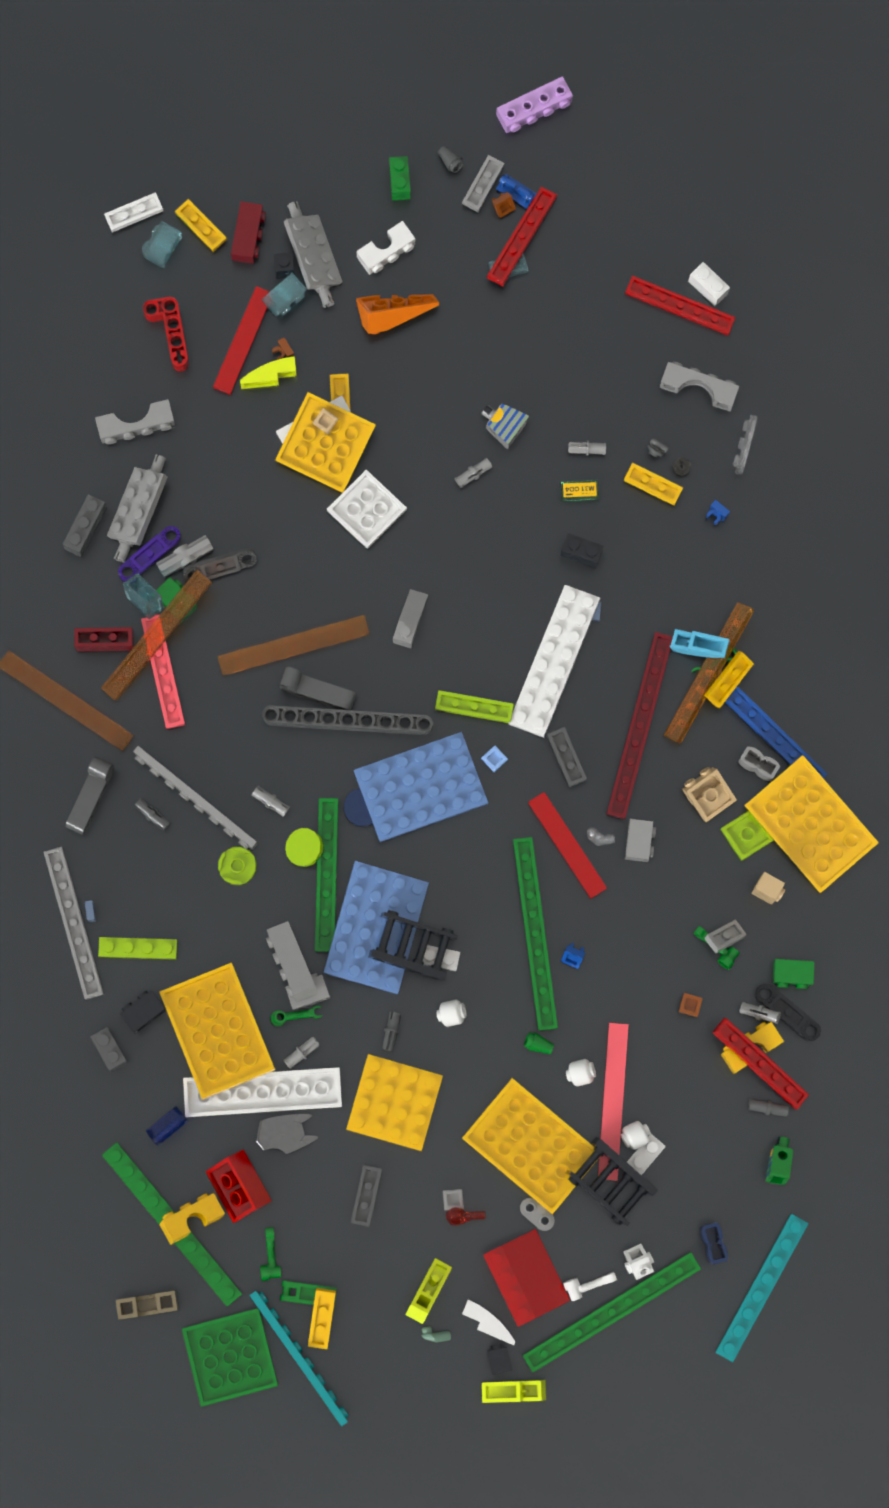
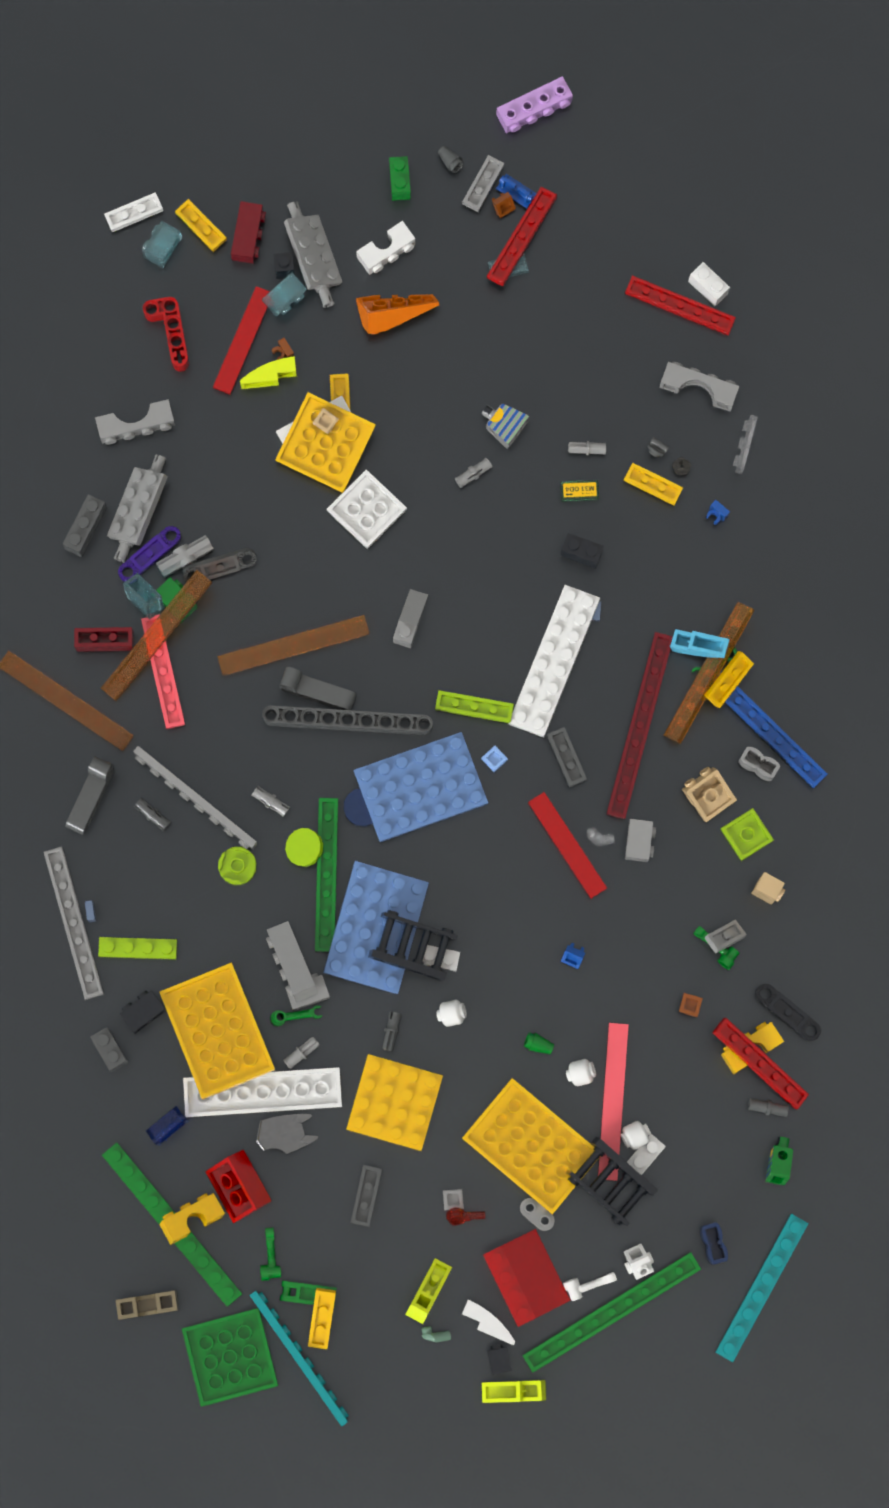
green plate [513,837,558,1031] -> none
light grey pin [740,1002,781,1024] -> none
yellow plate [744,755,879,893] -> none
green brick [772,959,814,989] -> none

